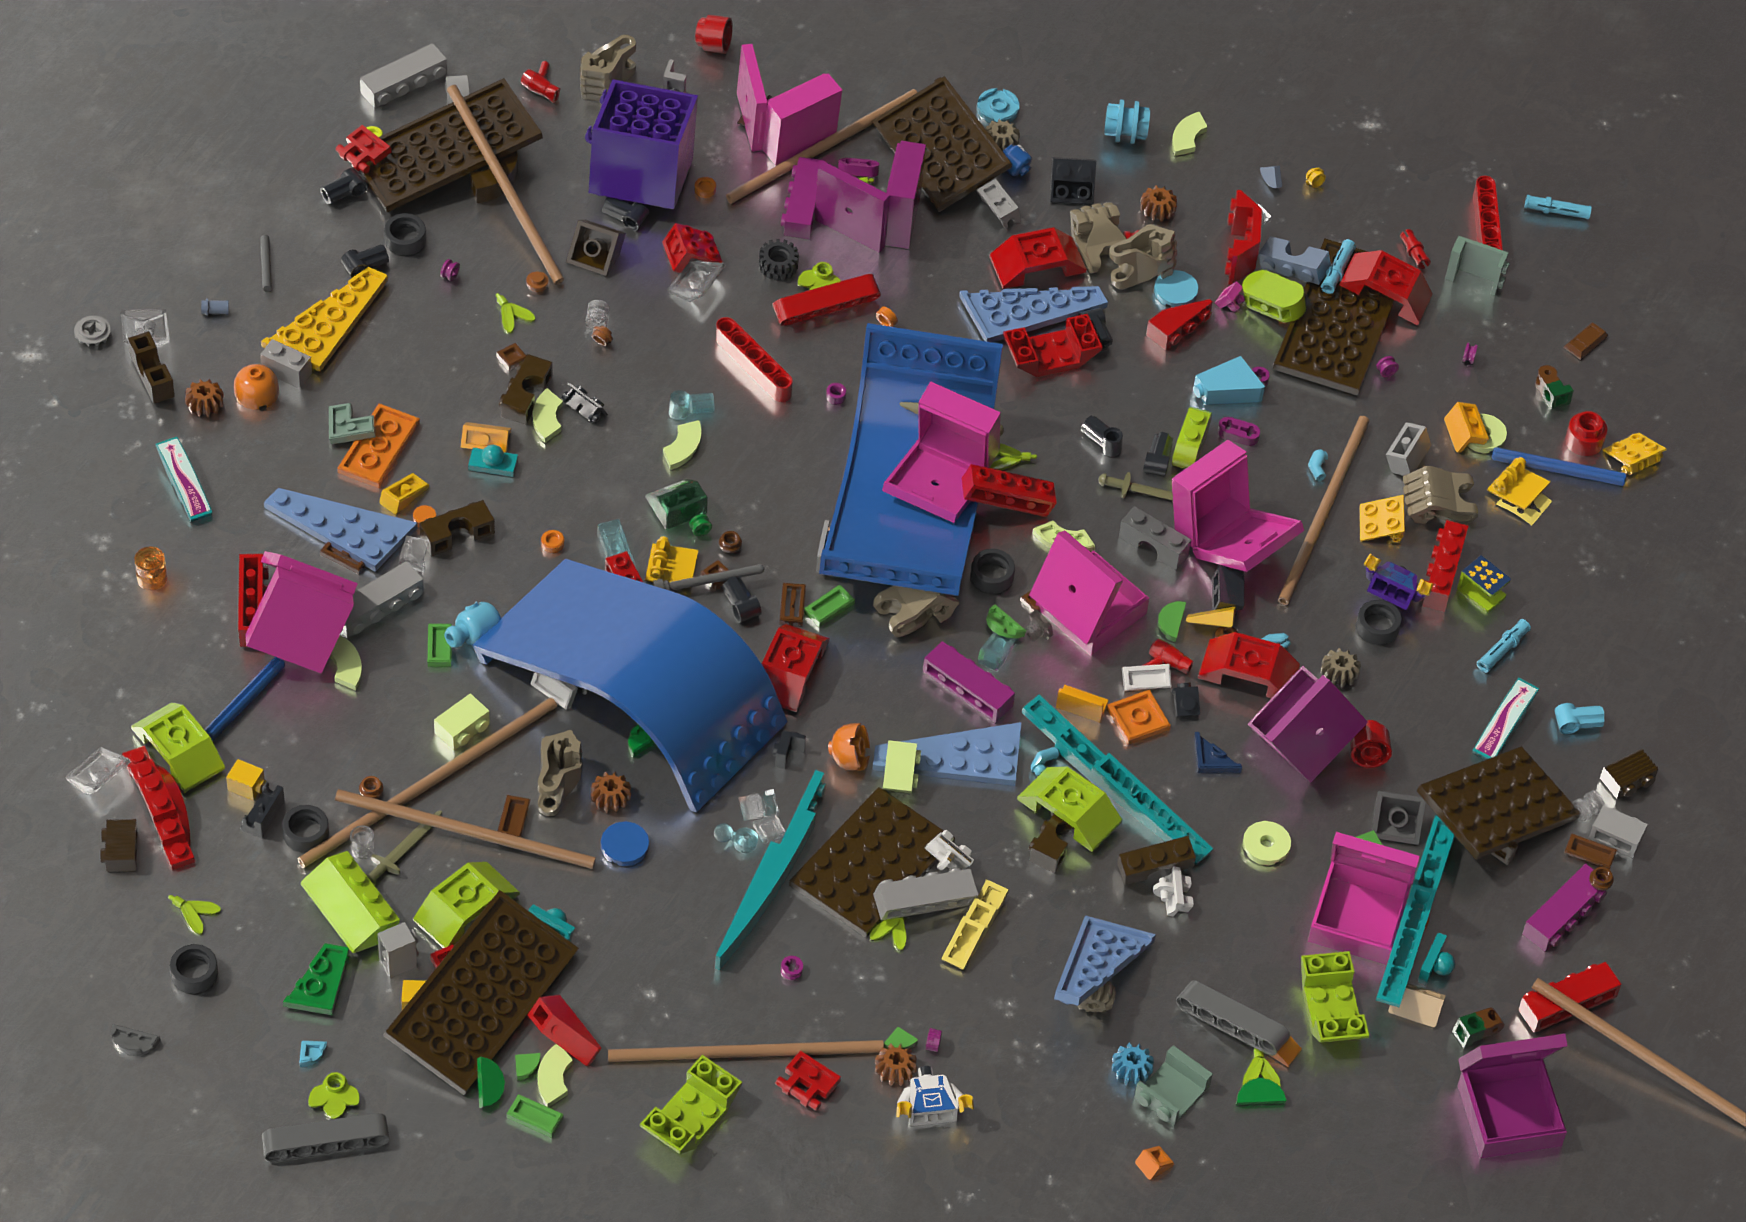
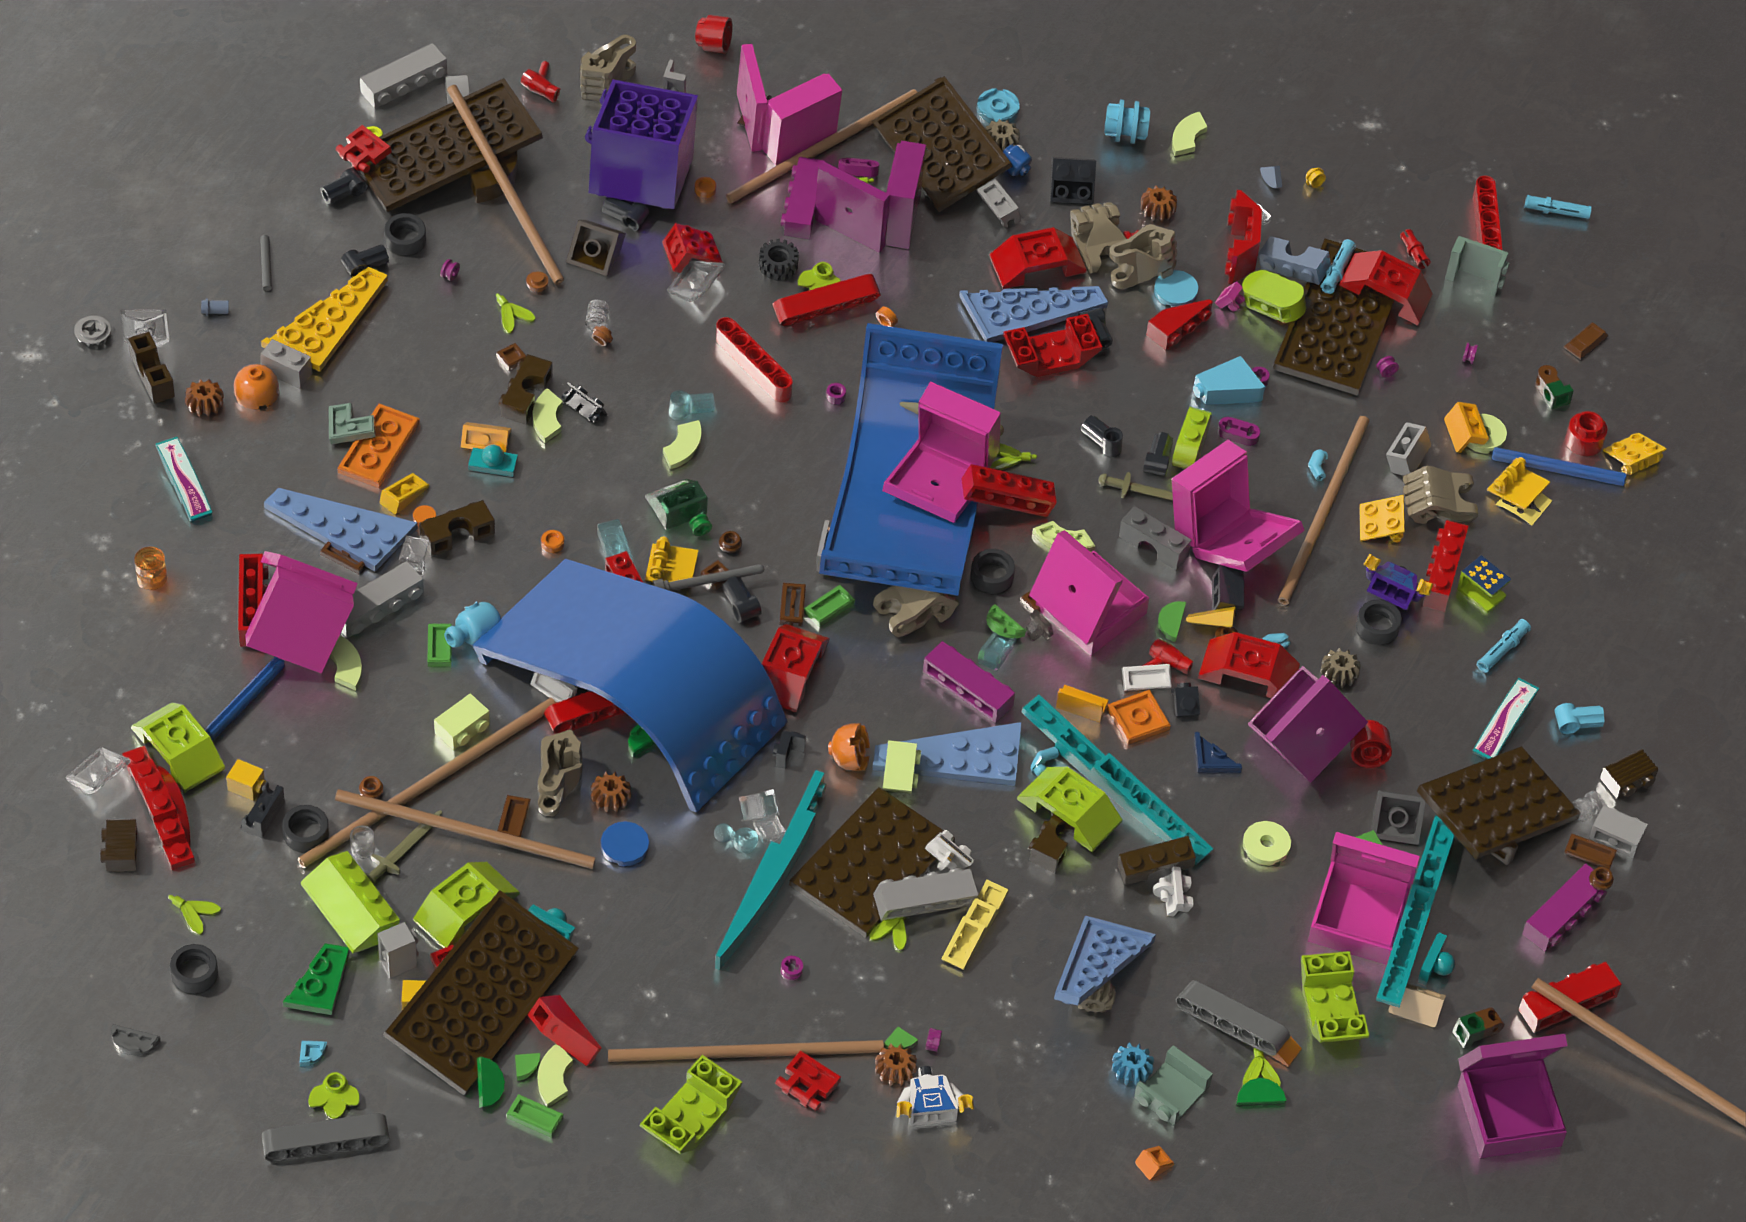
none -> red beam [544,691,625,734]

